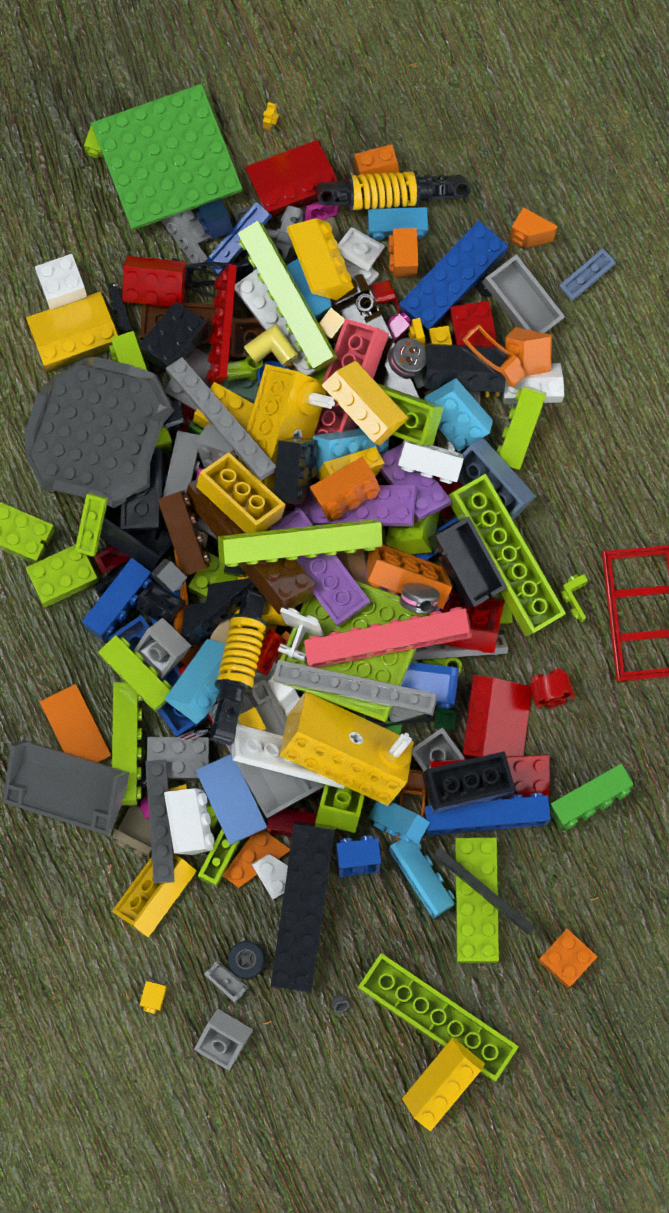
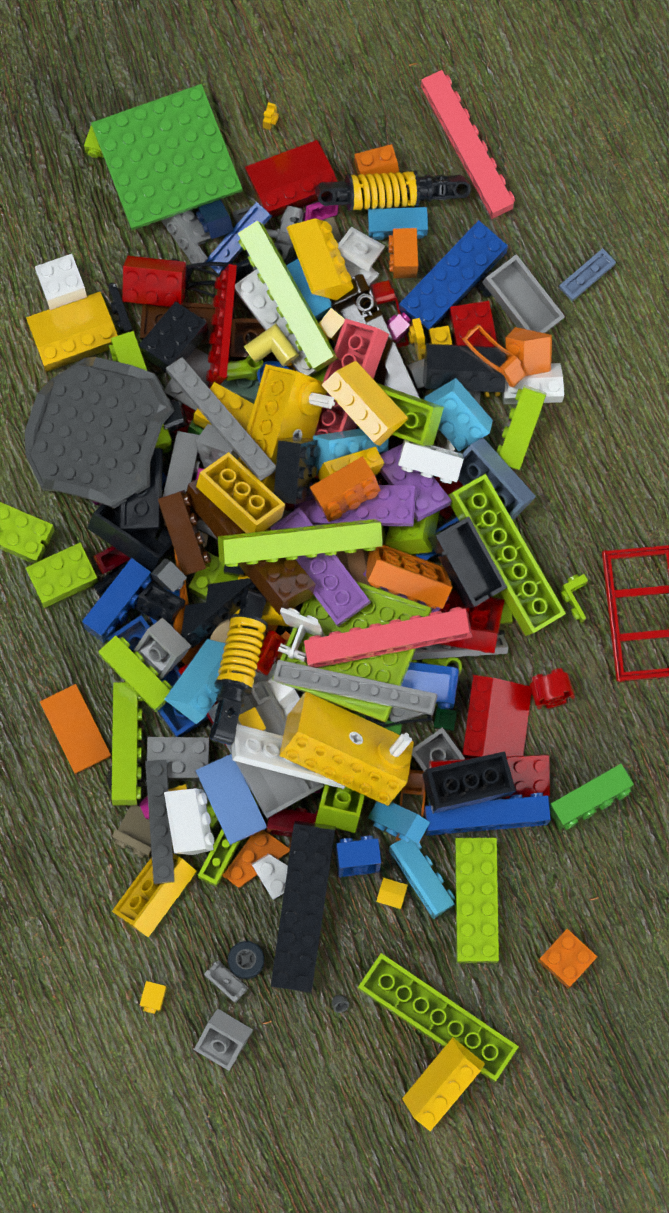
dark grey slope [3,740,129,836] -> none
lime plate [75,492,108,557] -> none
sticker [178,726,211,741] -> none
flat silver head [388,338,427,378] -> none
flat silver head [399,583,440,614] -> none
pearl dark grey tile [434,847,535,934] -> none
orange slope [509,207,558,248] -> none
none -> yellow piece [376,878,408,909]
none -> coral brick [421,70,515,219]

